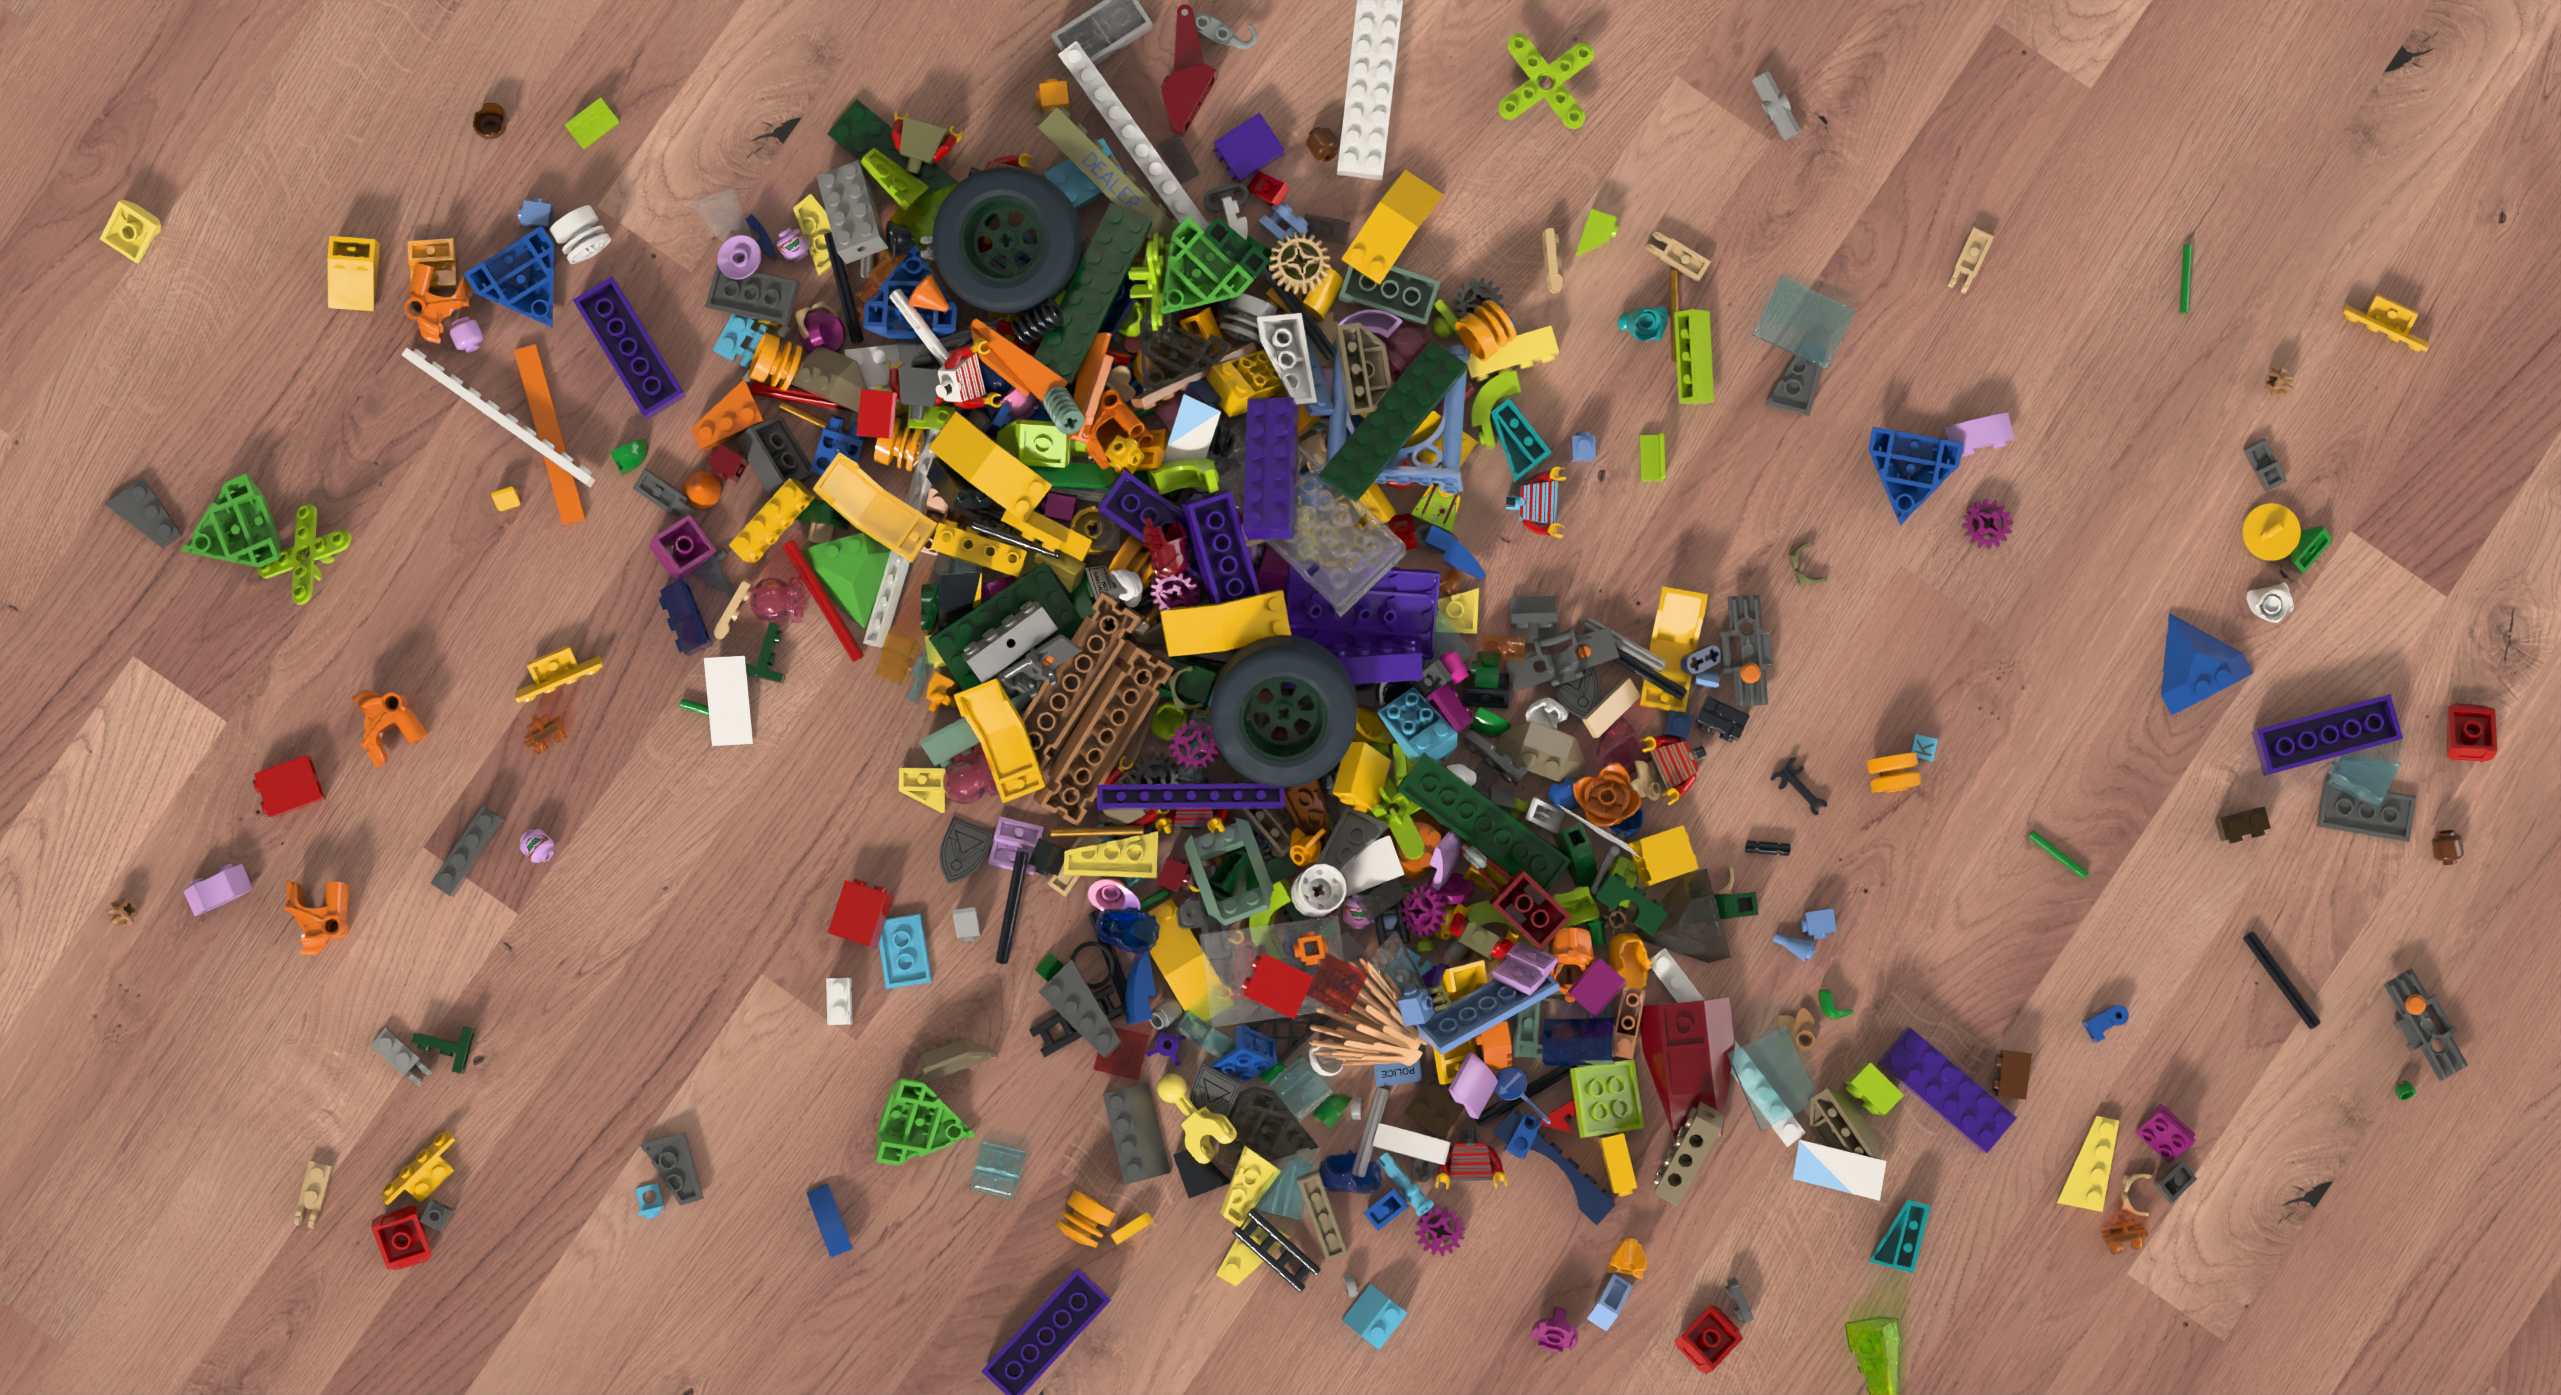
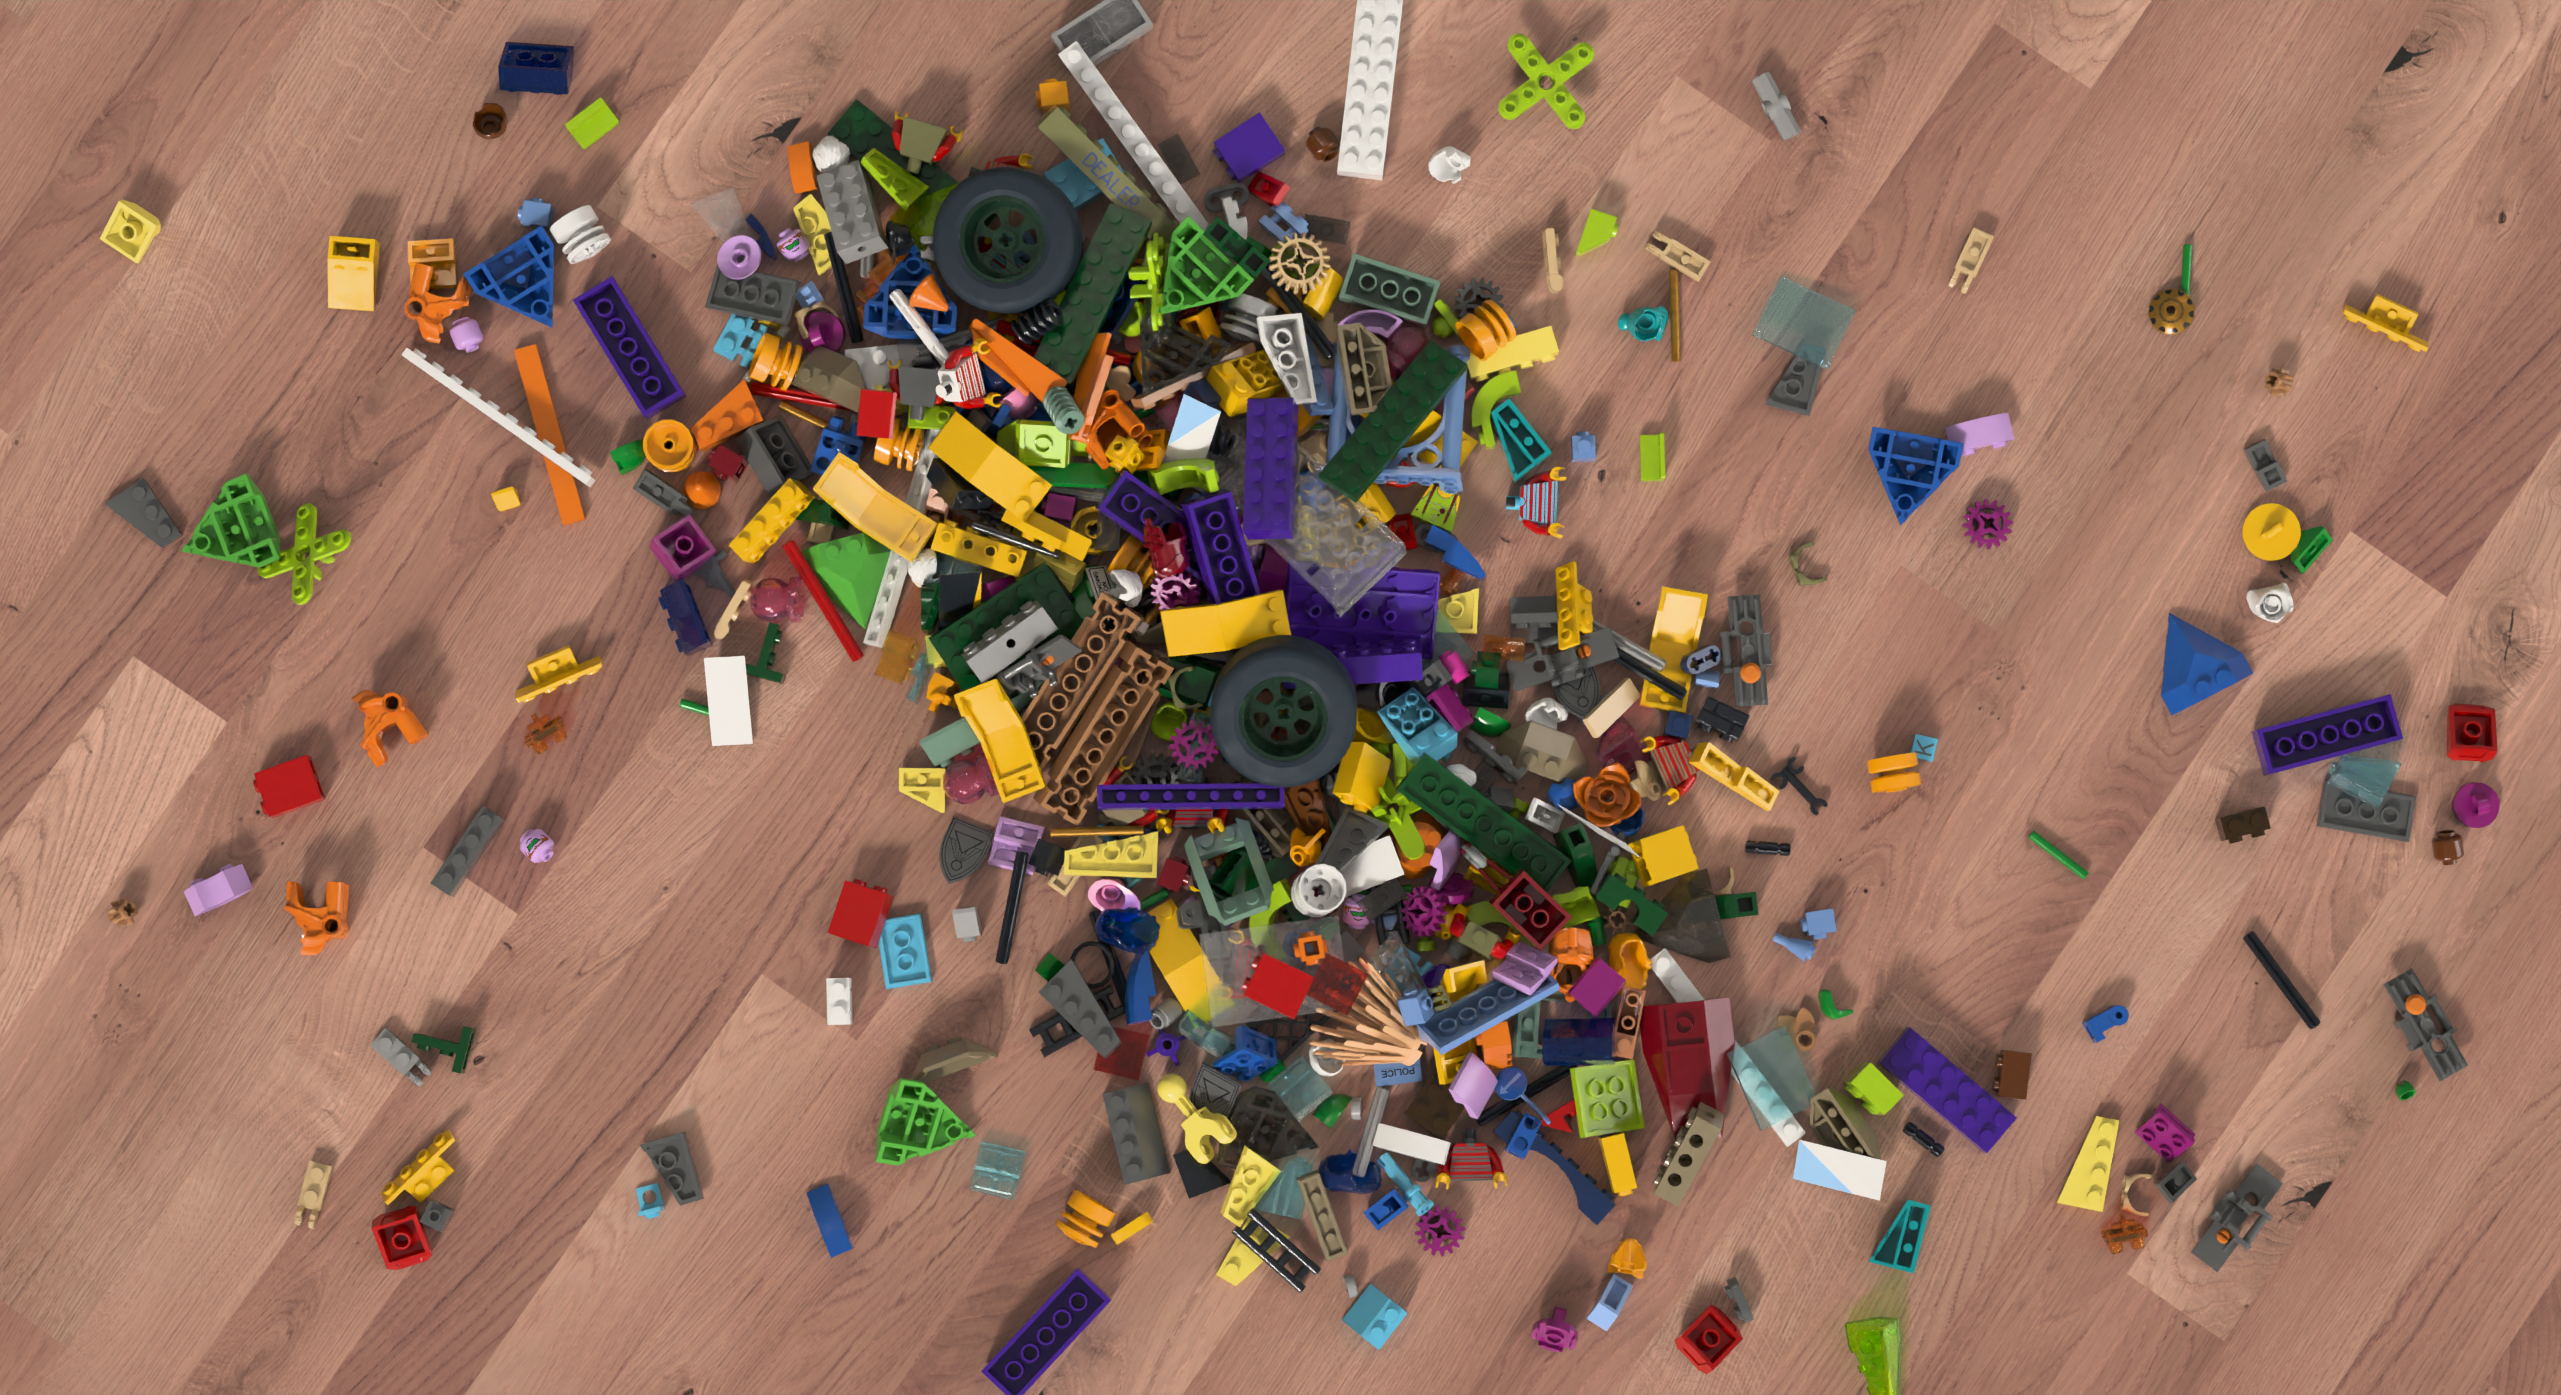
dark red slope [1160,4,1258,137] -> none
yellow windscreen [1342,169,1443,285] -> none
lime brick [1674,309,1714,405] -> none
none -> clear blue slope [498,42,574,95]
none -> light orange wheel [643,420,697,473]
none -> orange slope [788,141,817,194]
none -> light blue tile [796,281,825,308]
none -> white hair [812,136,850,173]
none -> white hair [908,548,940,588]
none -> white hair [1428,146,1471,184]
none -> yellow bracket [1555,561,1593,650]
none -> yellow slope [1689,742,1780,811]
none -> black axle [1903,1122,1945,1157]
none -> pearl gold dish [2148,289,2195,335]
none -> dark grey piece [2191,1164,2283,1272]
none -> magenta tile [2452,782,2500,828]

